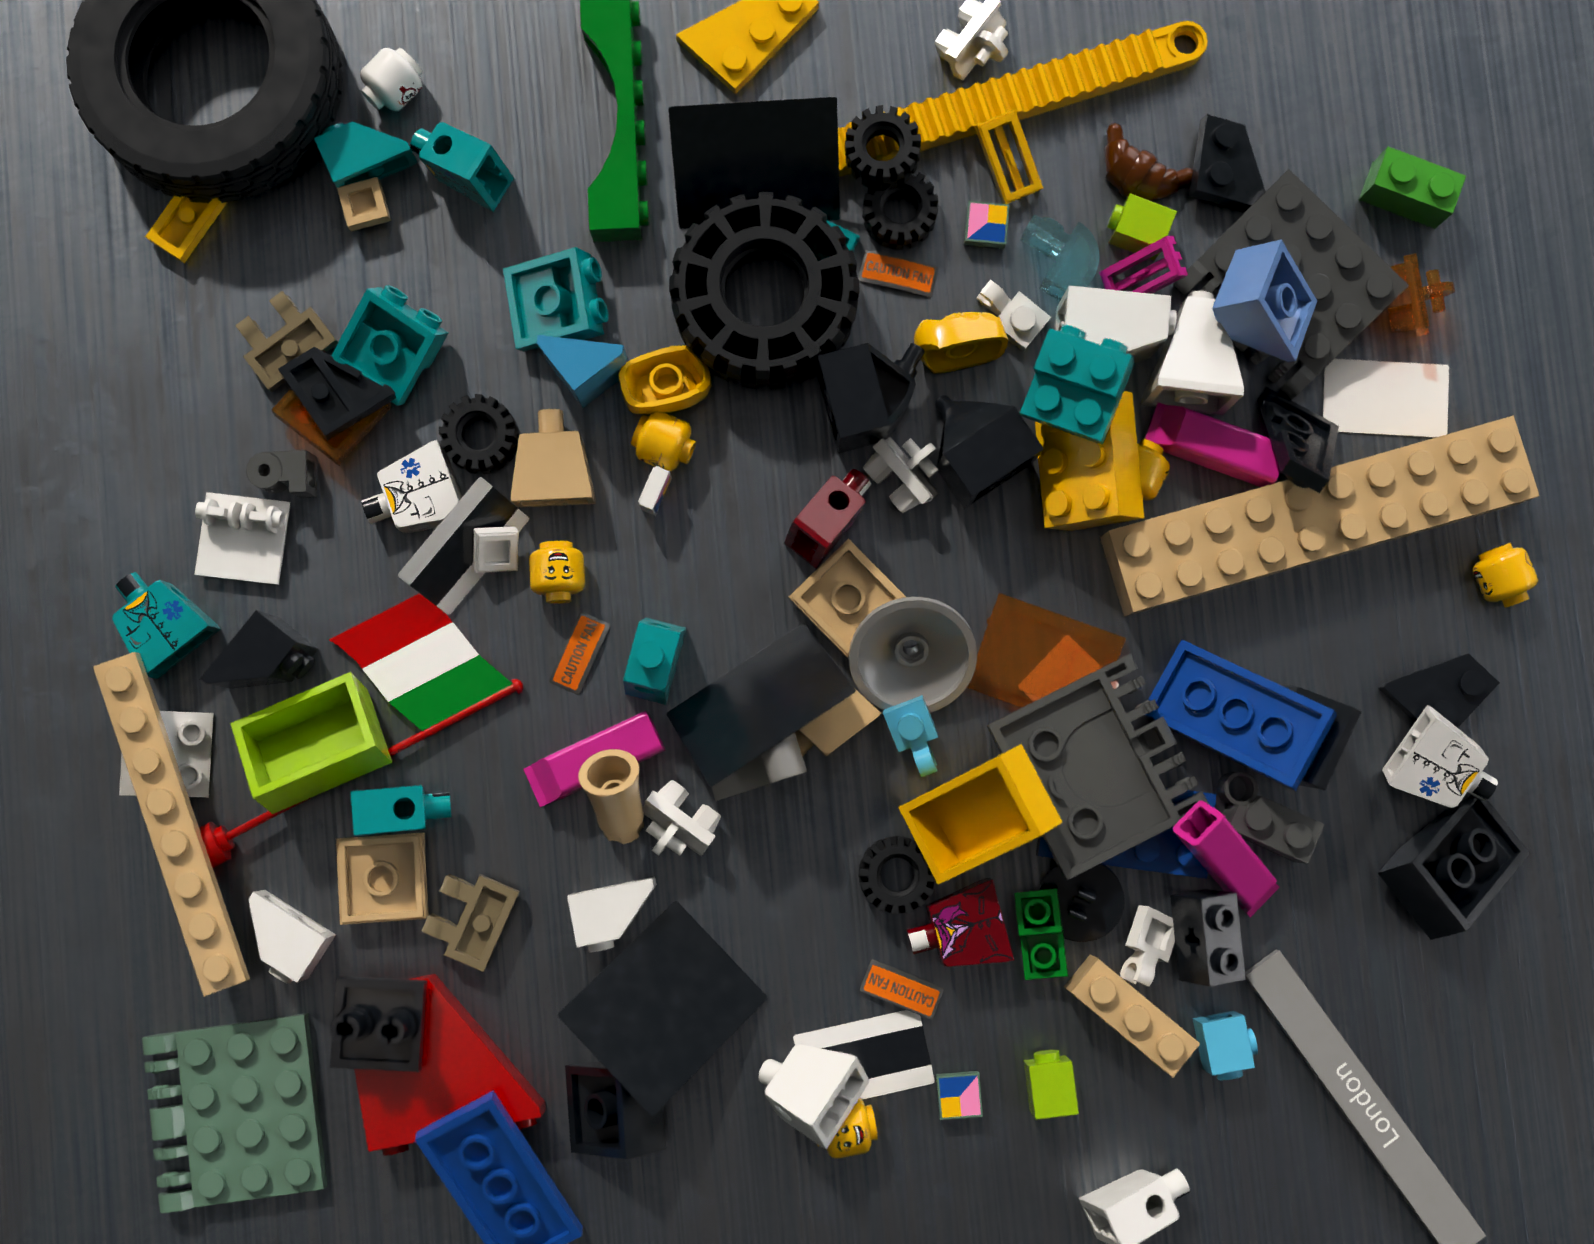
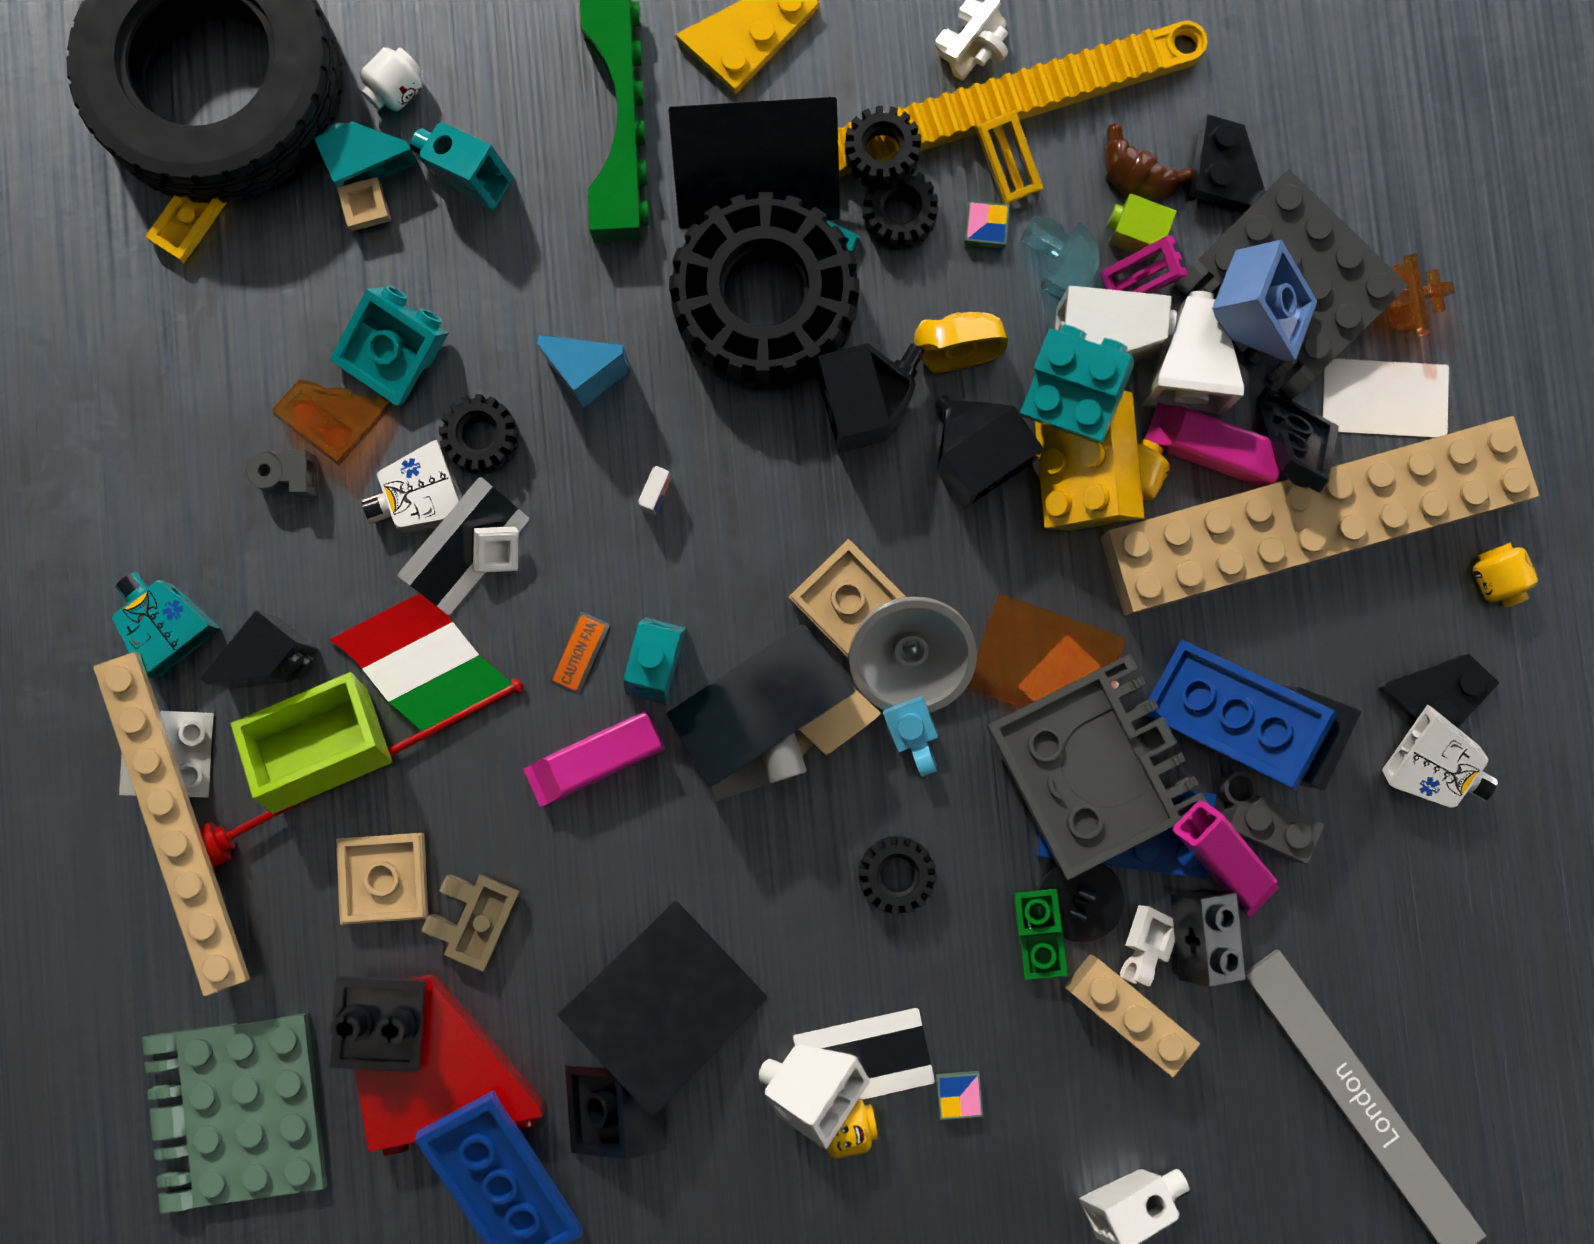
white hinge [194,492,291,585] -> none
dark tan plate [235,291,338,392] -> none
white slope [248,890,336,984] -> none
black wing [278,347,396,441] -> none
teal torso [350,785,452,835] -> none
teal plate [503,247,609,352] -> none
tan torso [511,409,596,507] -> none
yellow head [529,541,585,604] -> none
white slope [567,877,657,953] -> none
tan plant [578,749,644,844] -> none
yellow piece [618,345,712,414] -> none
yellow head [631,412,696,471] -> none
white hips [643,780,721,856] -> none
dark red torso [784,469,871,569] -> none
sticker [858,250,938,298] -> none
sticker [860,959,944,1020] -> none
white hips [863,437,939,513] -> none
yellow piece [898,744,1062,884] -> none
dark red torso [907,878,1014,967] -> none
white plate [976,280,1051,352] -> none
lime brick [1023,1050,1079,1119] -> none
medium azure brick [1193,1011,1258,1080] -> none
bright green brick [1359,146,1466,229] -> none
black slope [1378,792,1530,940] -> none

